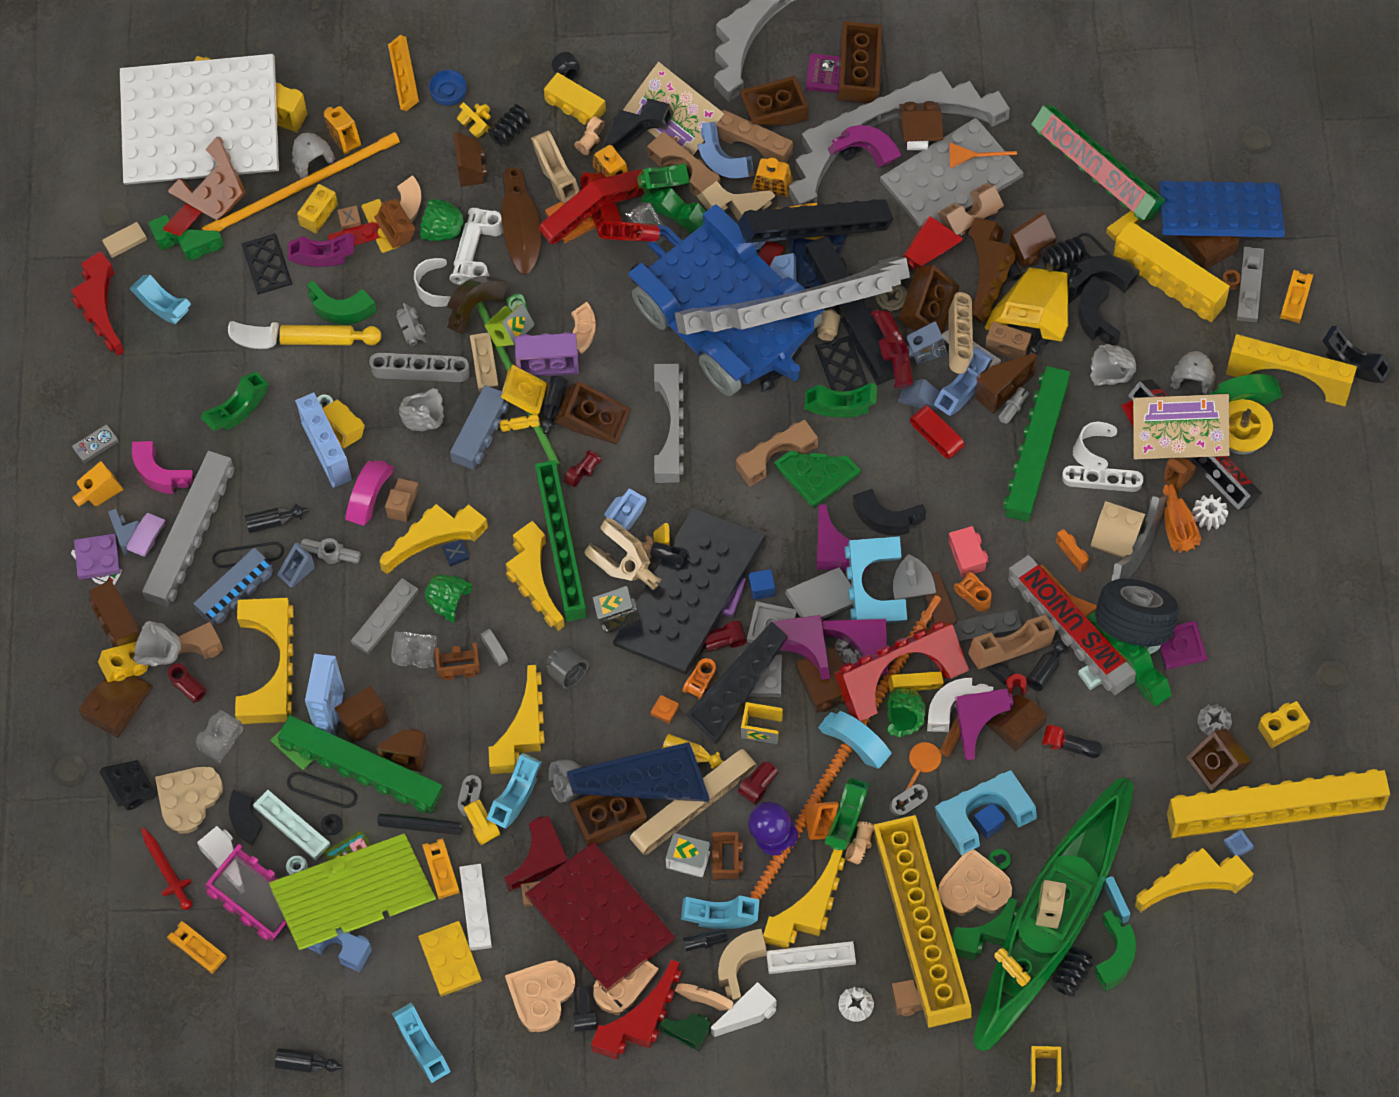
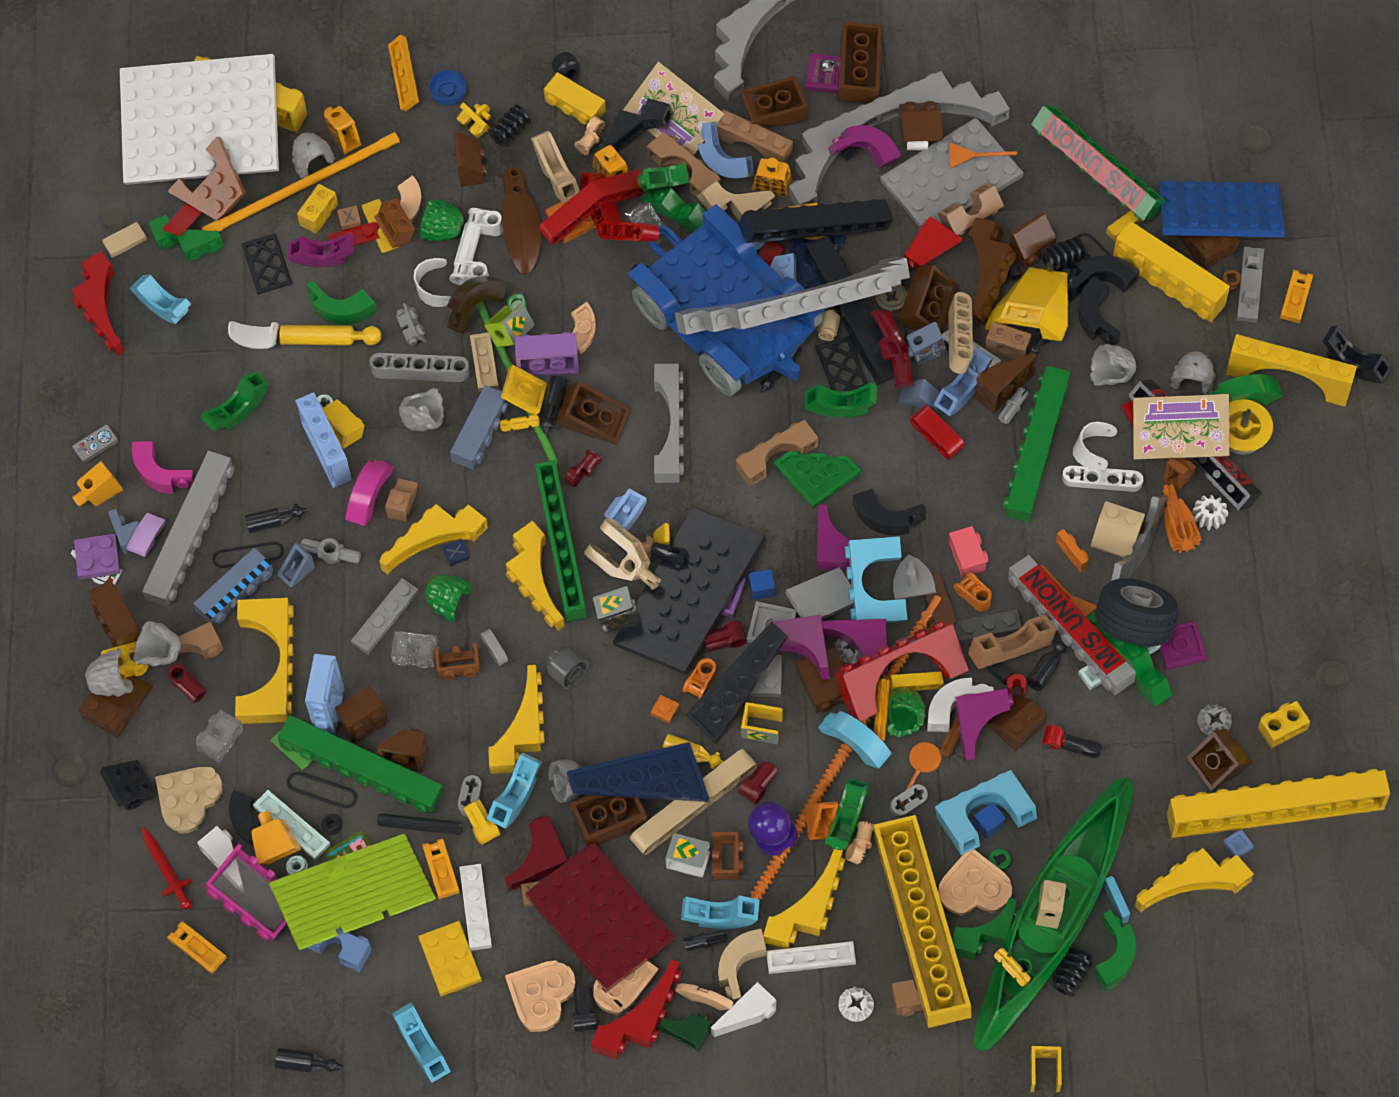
none -> light grey hair [85,648,134,697]
none -> light orange torso [251,811,302,866]
none -> light orange axle [874,679,890,742]

